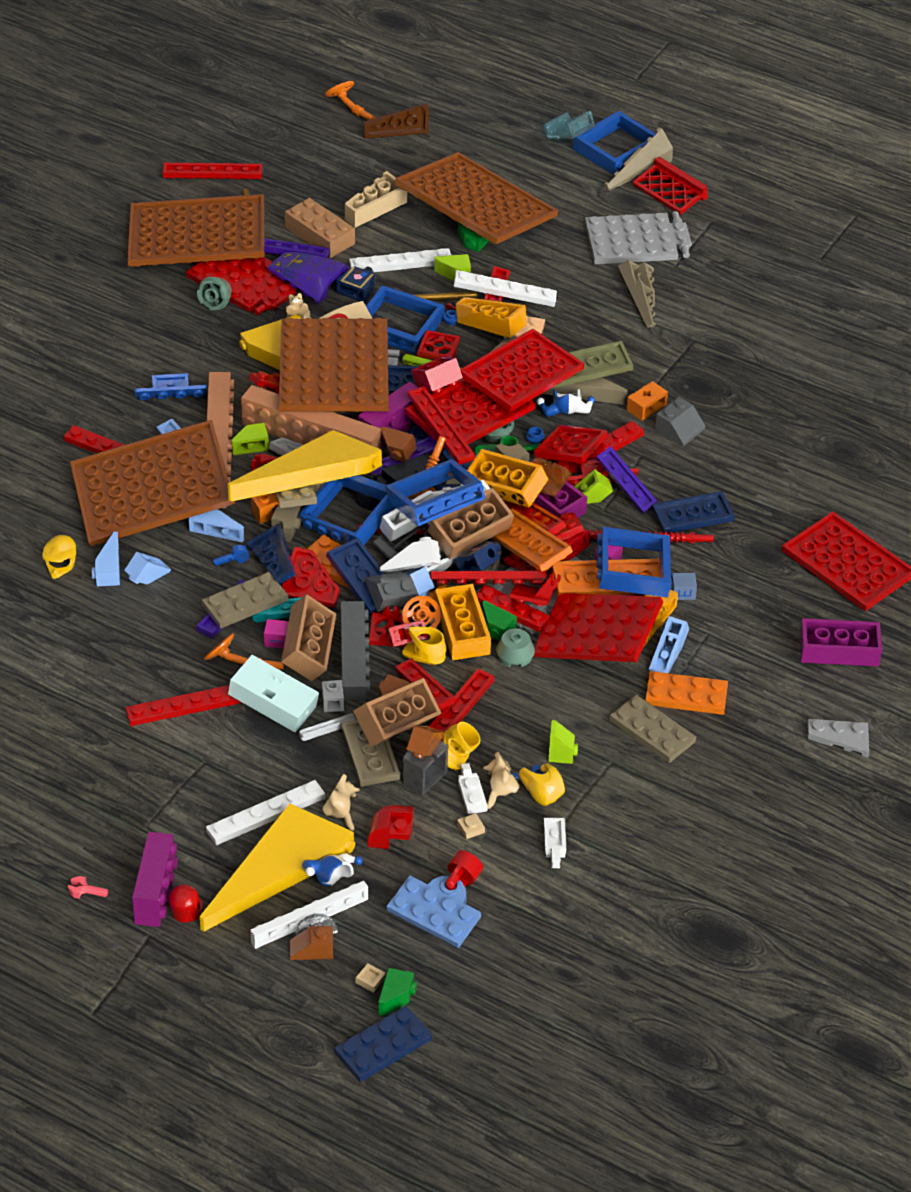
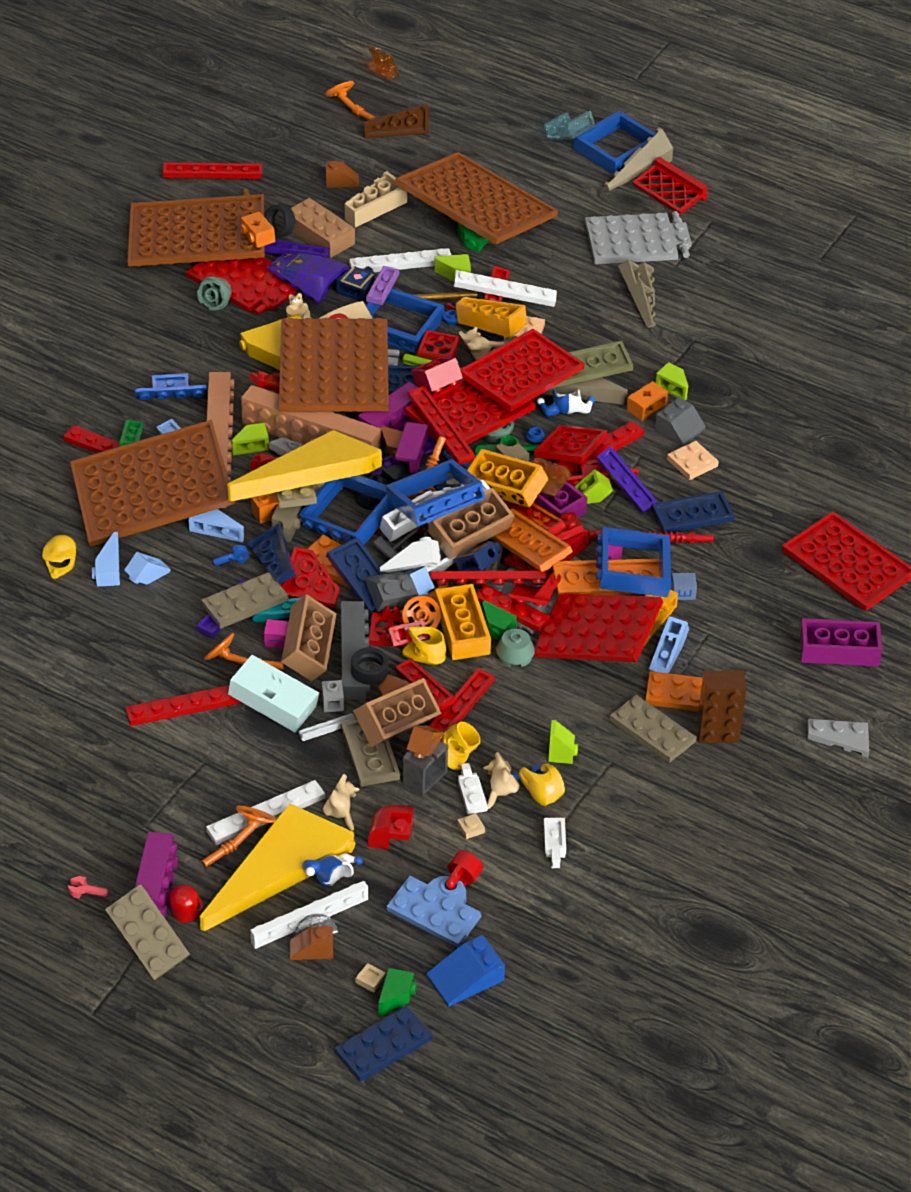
none -> dark tan plate [105,884,191,980]
none -> green plate [119,419,144,447]
none -> orange dish [202,806,276,867]
none -> orange brick [240,212,275,248]
none -> black tyre [264,205,295,237]
none -> dark orange slope [326,161,359,188]
none -> black tyre [351,647,389,685]
none -> medium lavender tile [366,266,399,305]
none -> clear orange hinge [367,44,399,80]
none -> magenta panel [395,422,428,474]
none -> blue slope [426,935,505,1007]
none -> tan animal [459,327,505,360]
none -> lime slope [656,362,688,400]
none -> light nougat plate [667,441,718,480]
none -> reddish brown brick [697,670,747,743]

